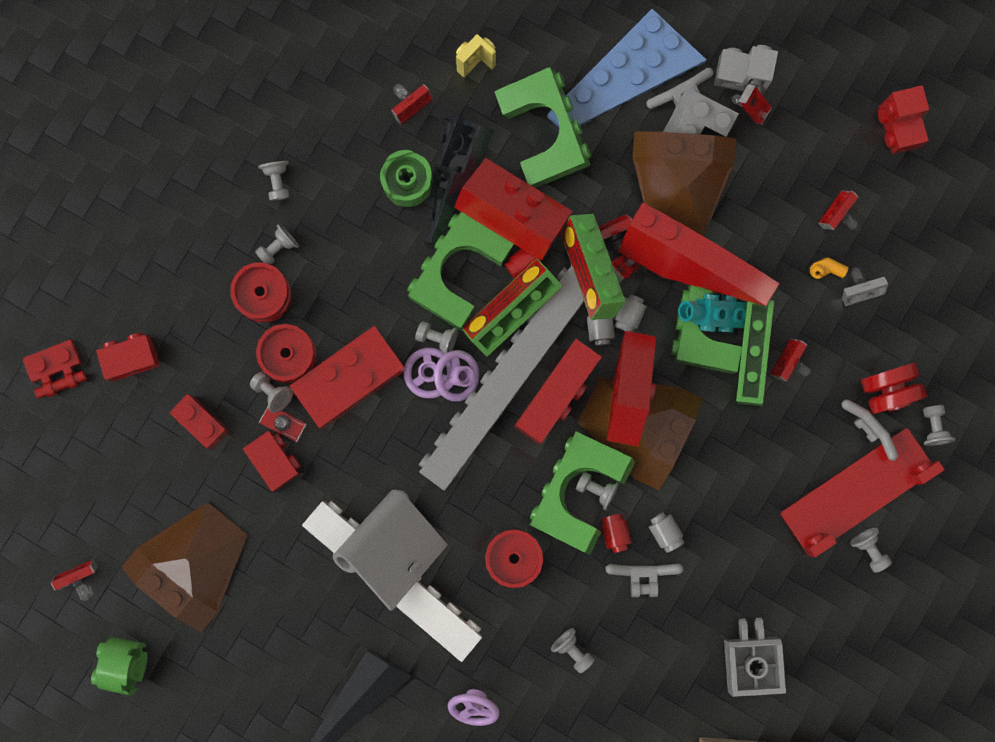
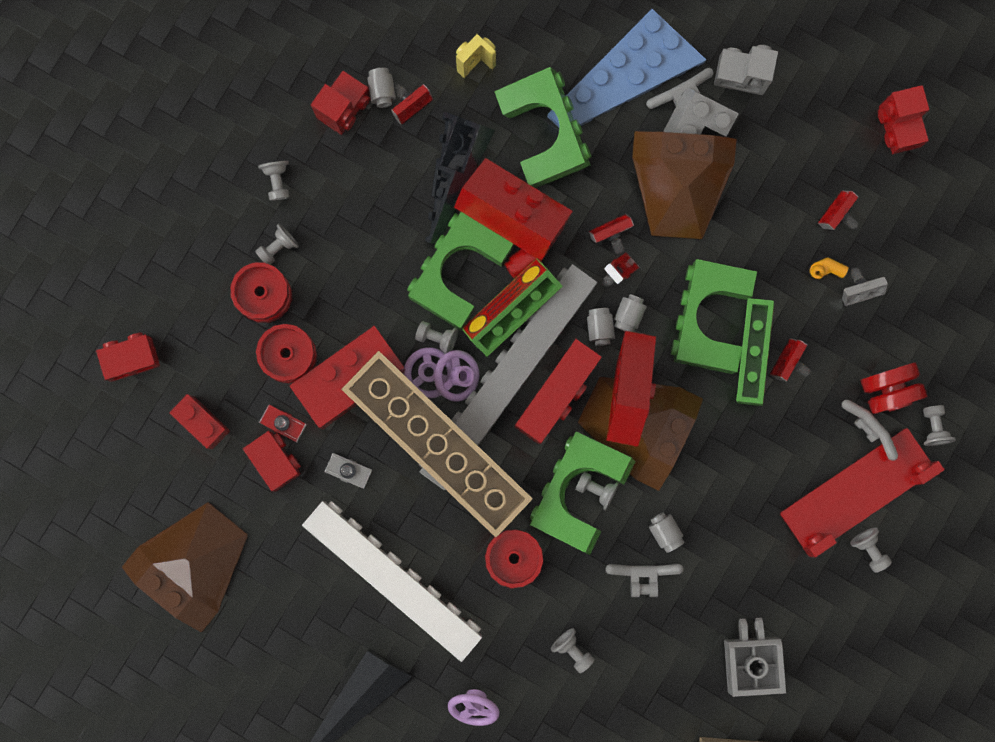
red plate [22,339,87,399] -> none
red piece [51,559,98,601] -> none
bright green brick [91,637,147,696] -> none
light grey piece [250,371,293,413] -> none
light grey door [333,490,448,611] -> none
bright green brick [380,150,433,207] -> none
bright green brick [561,214,626,320] -> none
red brick [601,513,632,553] -> none
red wedge [618,203,779,307] -> none
teal brick [678,294,747,332] -> none
red piece [732,84,772,124] -> none
none -> red brick [311,71,370,135]
none -> light grey piece [325,453,372,489]
none -> tan brick [341,351,533,537]
none -> light grey brick [367,68,396,108]

